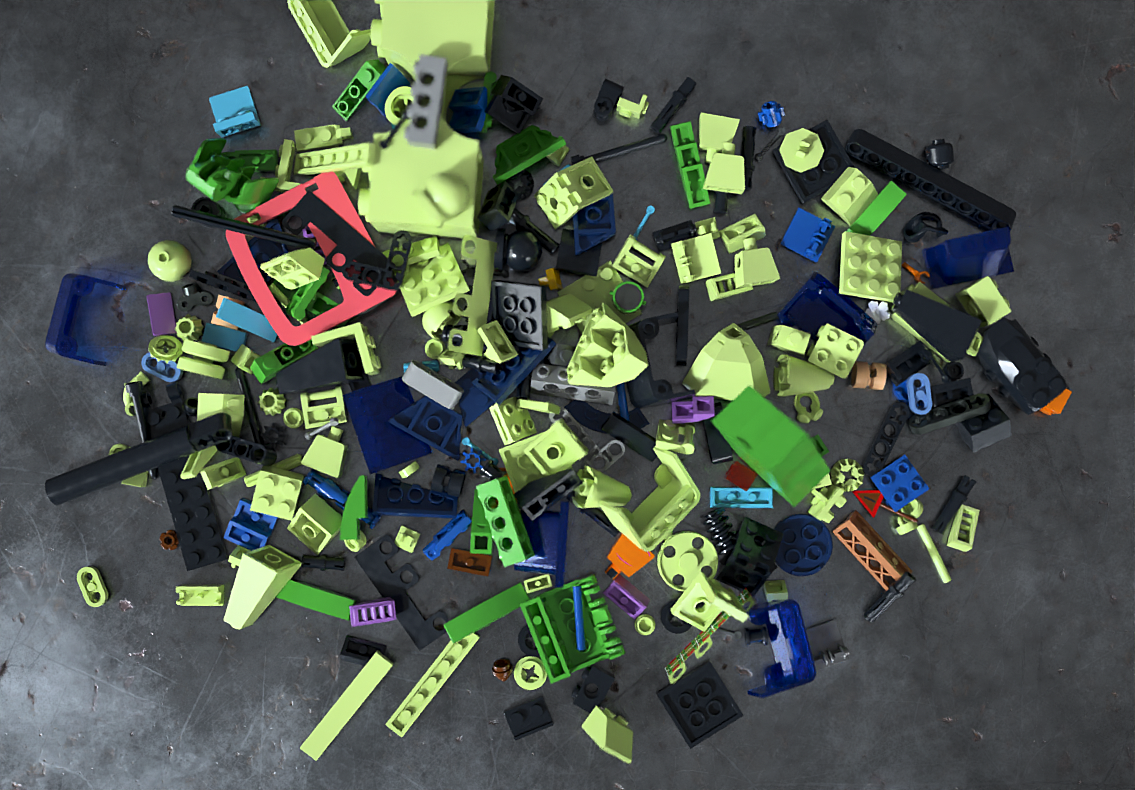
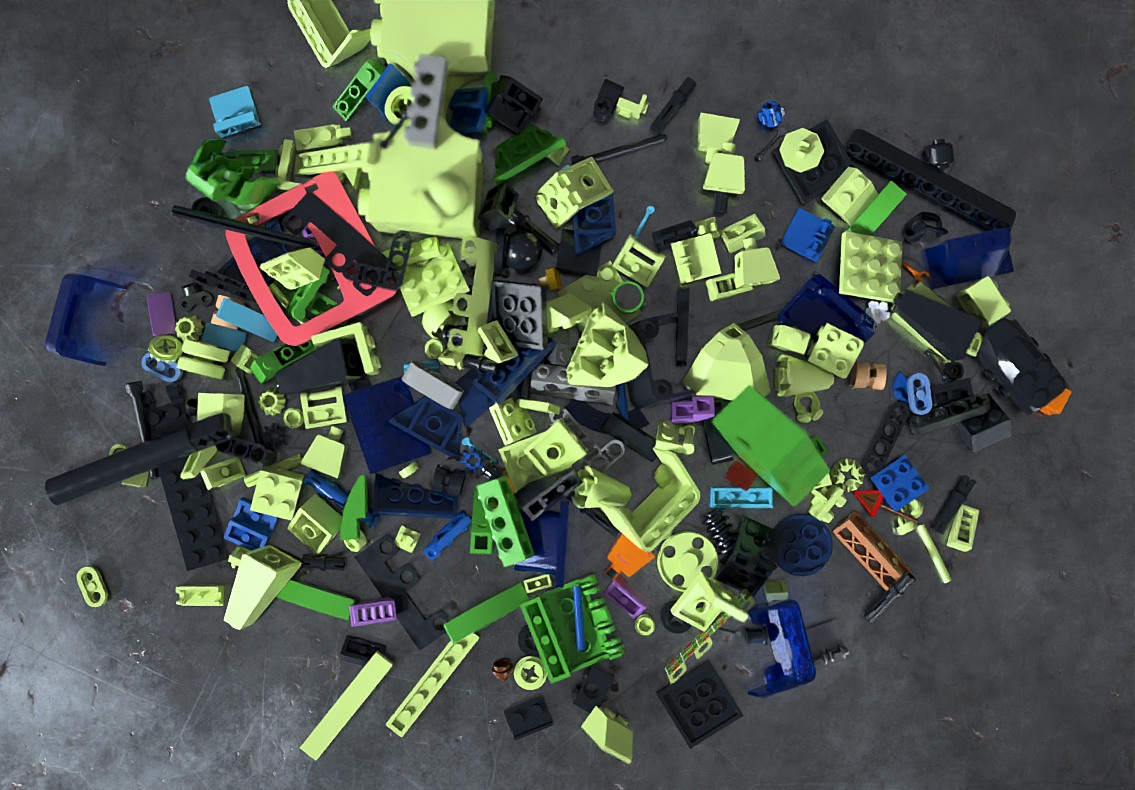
yellowish green piece [123,371,150,416] -> none
yellowish green cylinder [148,240,192,282] -> none
reddish brown plate [160,530,179,550] -> none
light grey hinge [304,418,339,440] -> none
reddish brown plate [447,548,493,577] -> none
black gear [505,169,534,200] -> none
bright green slope [670,121,710,209] -> none
black pin [741,126,756,190] -> none
black hinge [886,340,932,387] -> none

